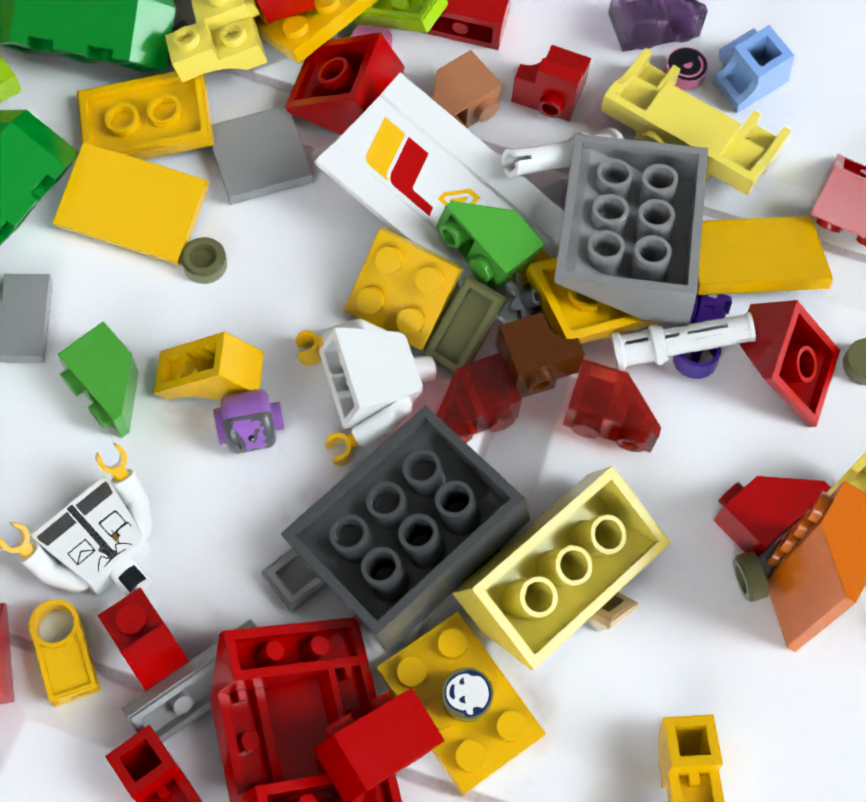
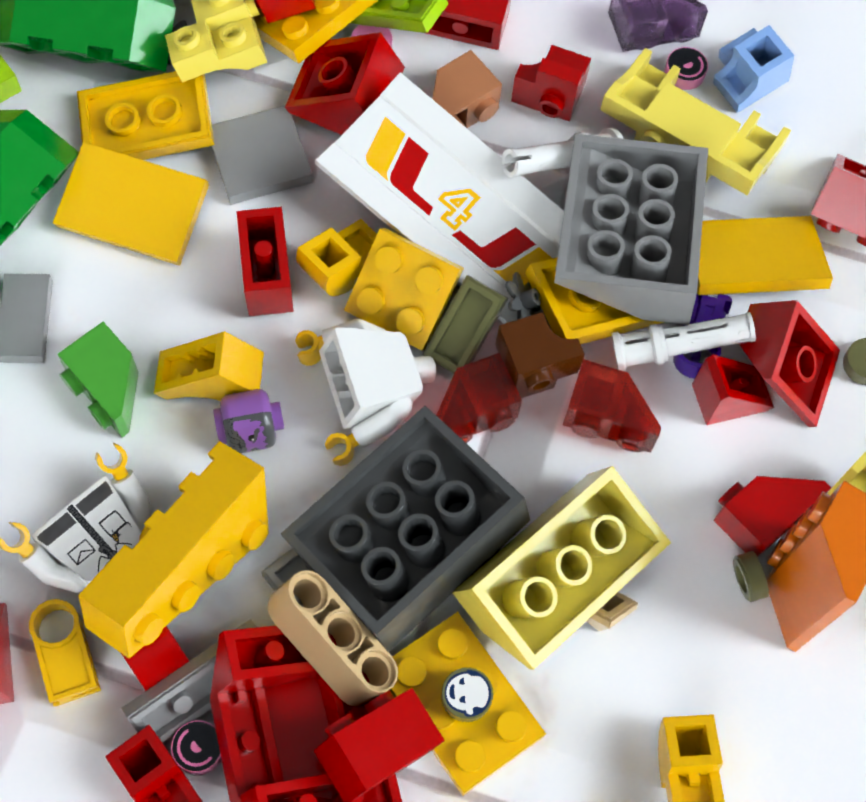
olive tile [181,237,227,284] -> none
bright green slope [436,201,545,291] -> none
none -> yellow wedge [78,441,269,659]
none -> black tile [171,720,222,775]
none -> red brick [236,206,294,317]
none -> tan beam [267,570,398,707]
none -> yellow brick [296,219,377,296]
none -> red slope [692,354,774,425]

